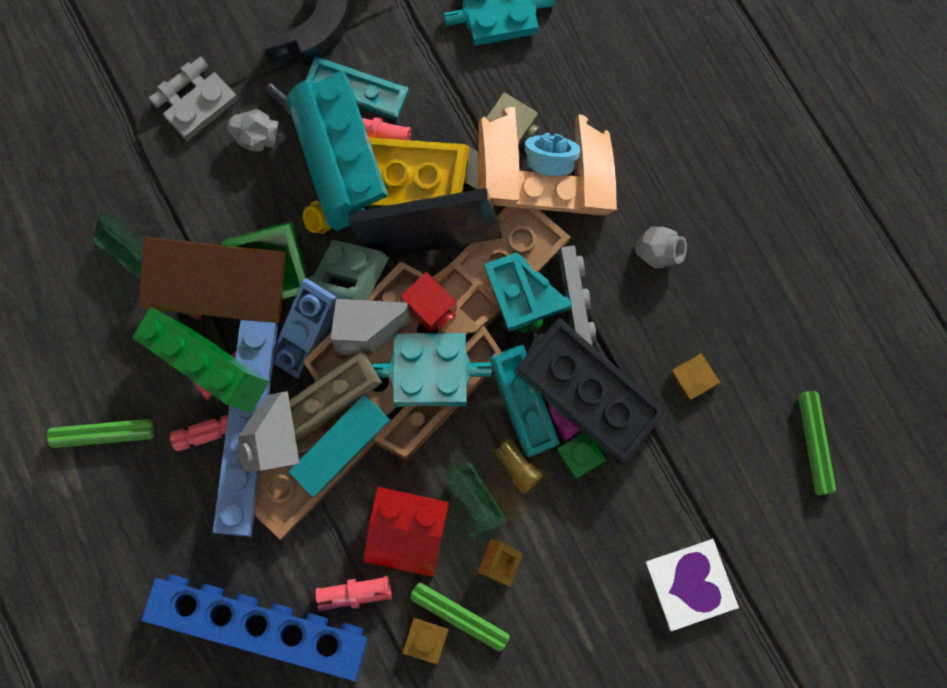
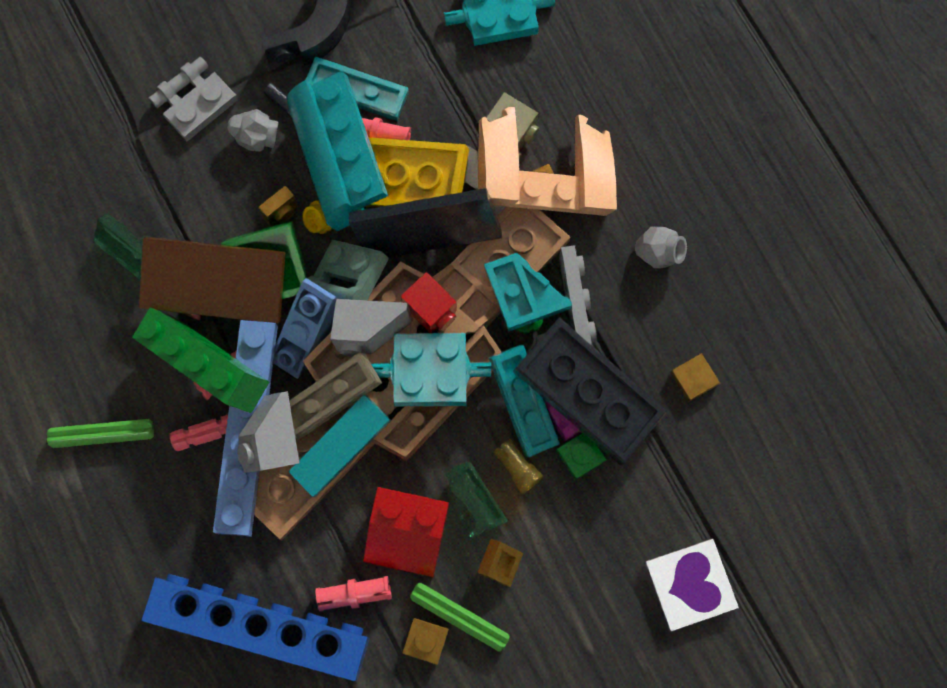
medium azure piece [524,133,581,176] -> none
bright green axle [798,391,836,495] -> none
none -> pearl gold plate [259,186,298,227]

